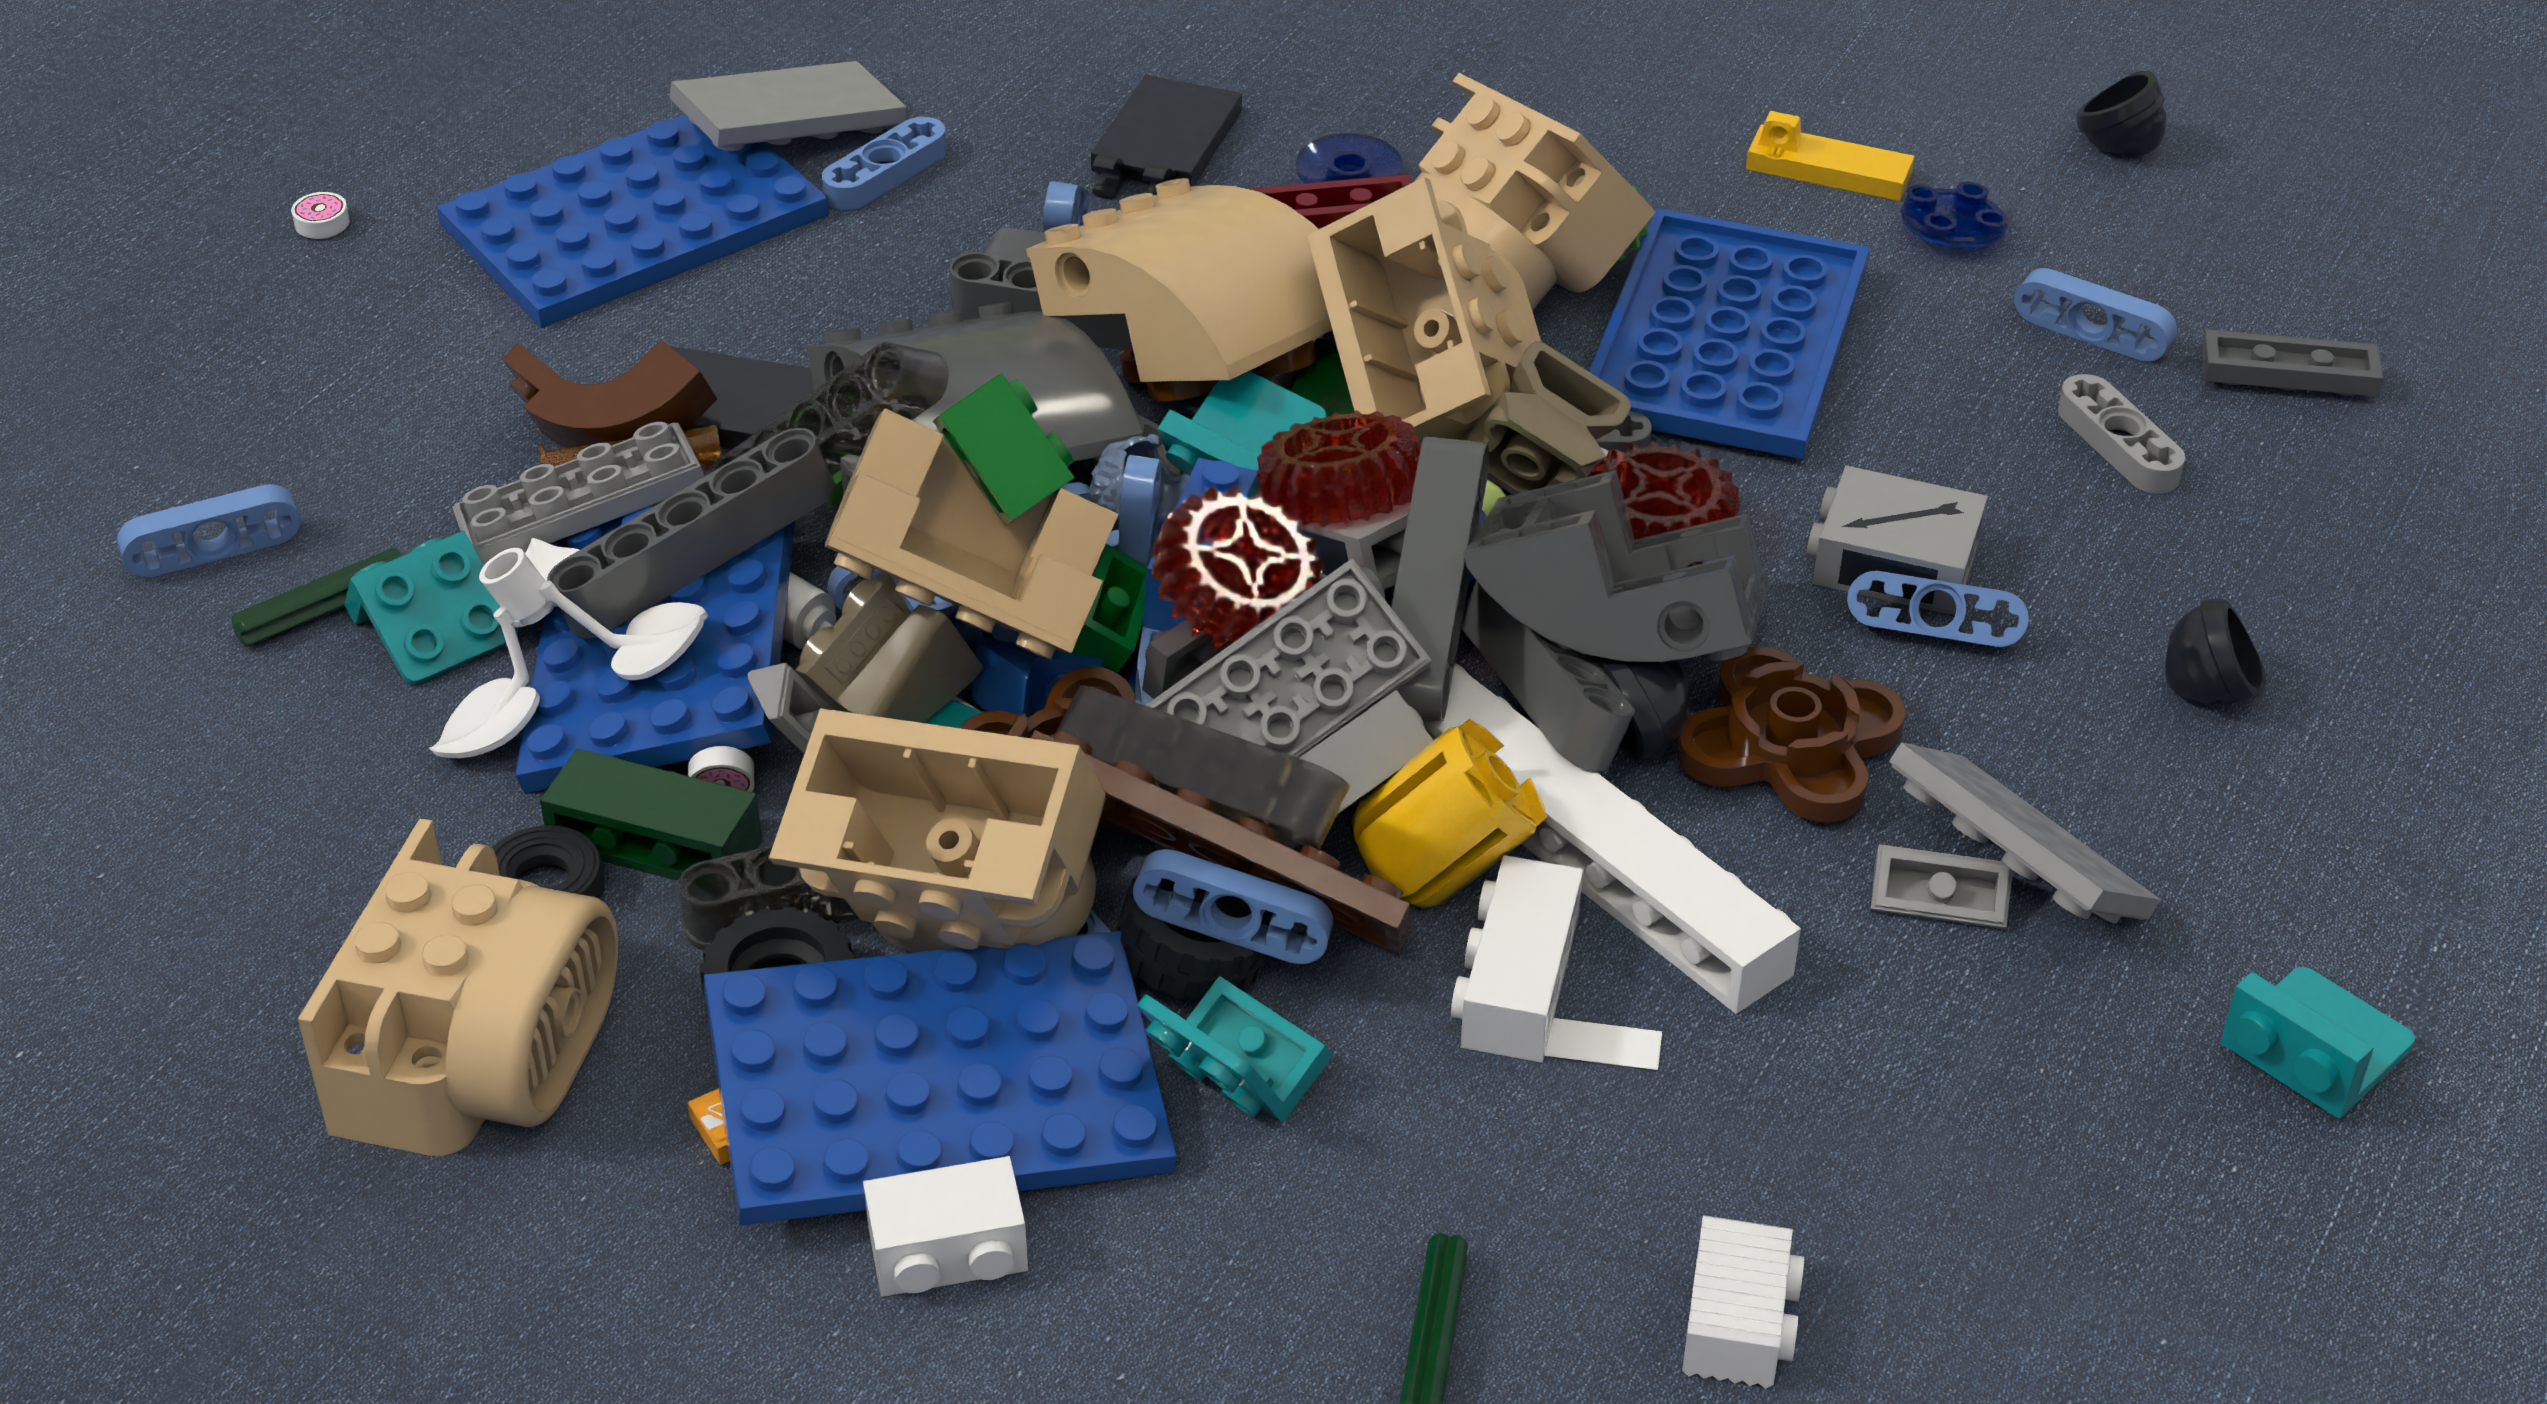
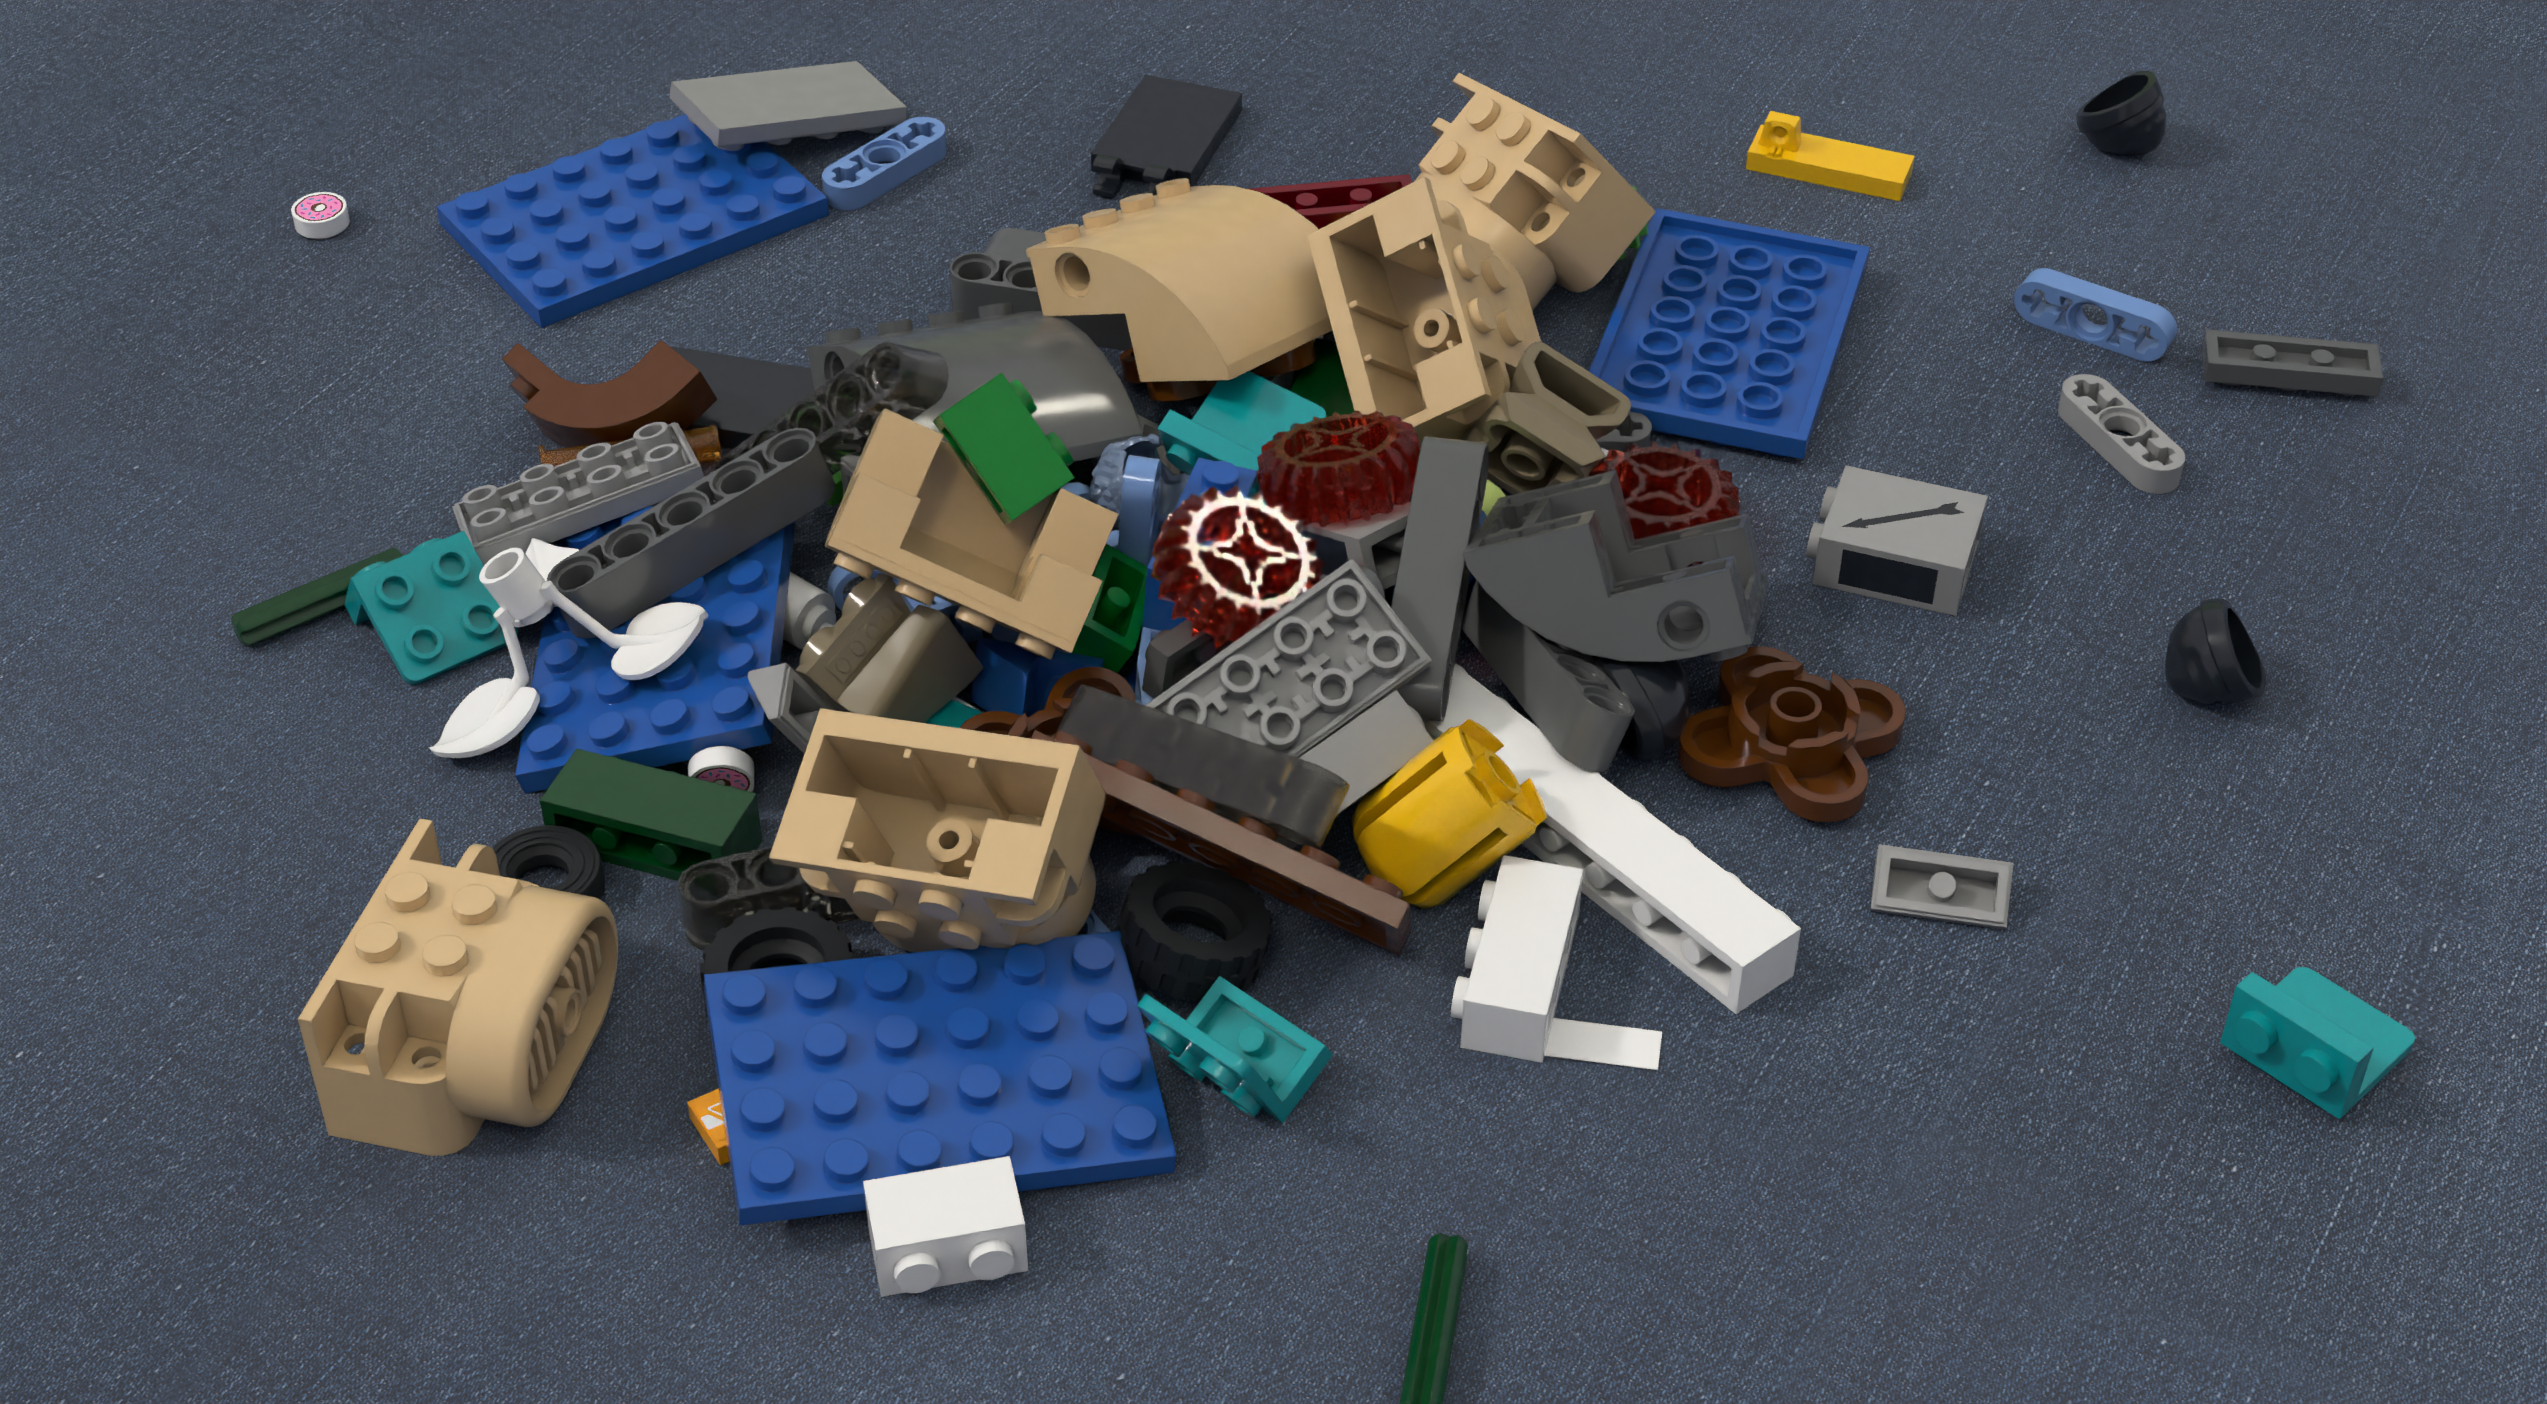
medium blue beam [117,484,301,577] -> none
medium blue beam [1043,181,1090,231] -> none
medium blue beam [1133,849,1333,964] -> none
clear blue dish [1296,133,1403,184] -> none
white brick [1682,1215,1804,1389] -> none
medium blue beam [1847,571,2029,647] -> none
light grey tile [1889,742,2161,923] -> none
clear blue dish [1900,182,2008,248] -> none

